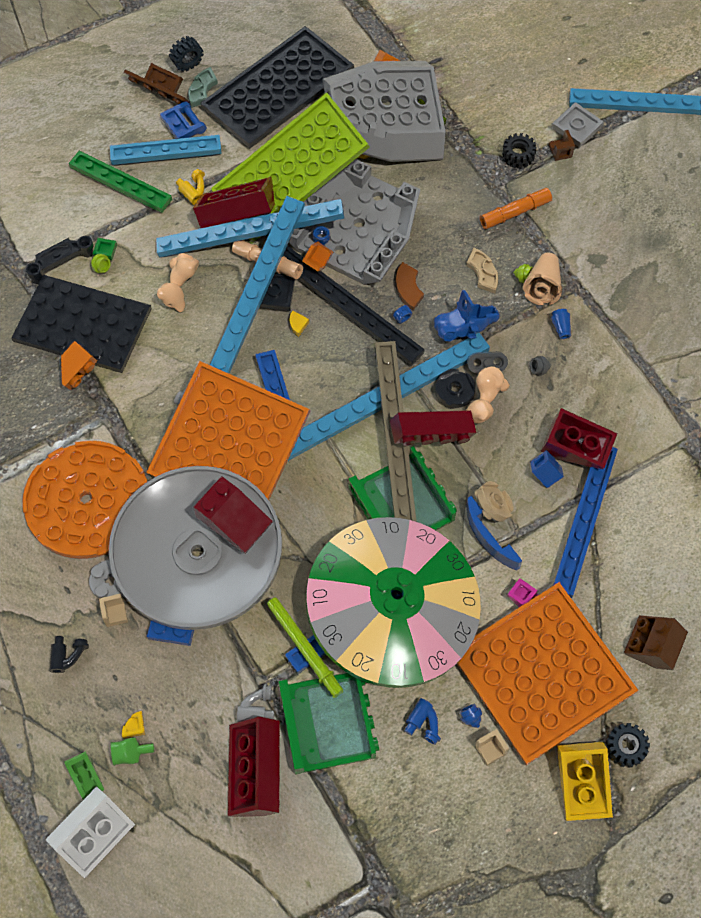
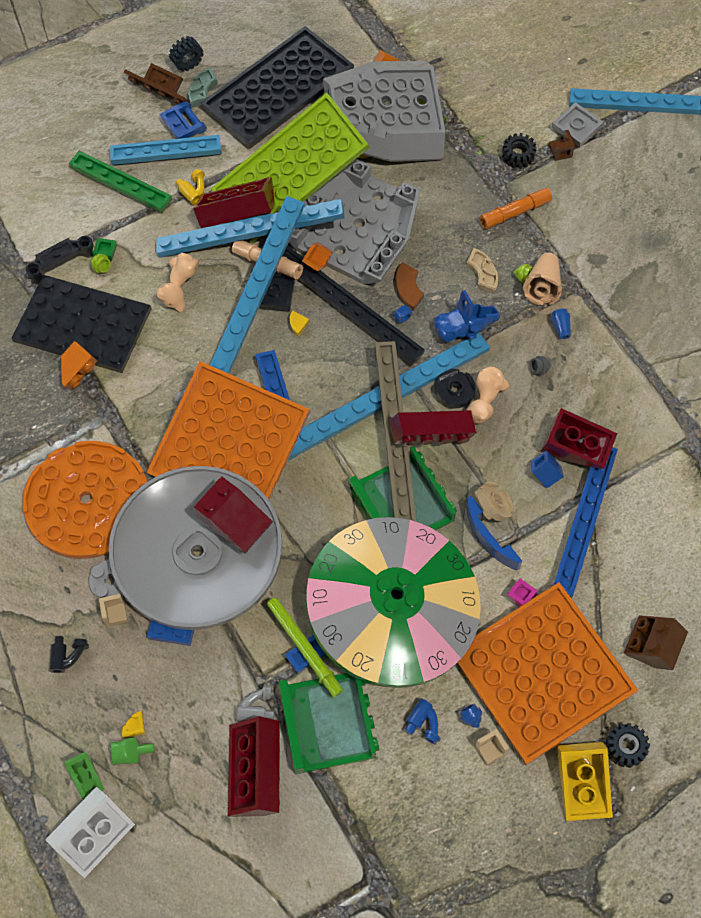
blue axle [313,226,330,245] -> none
dark grey plate [467,351,508,373] -> none

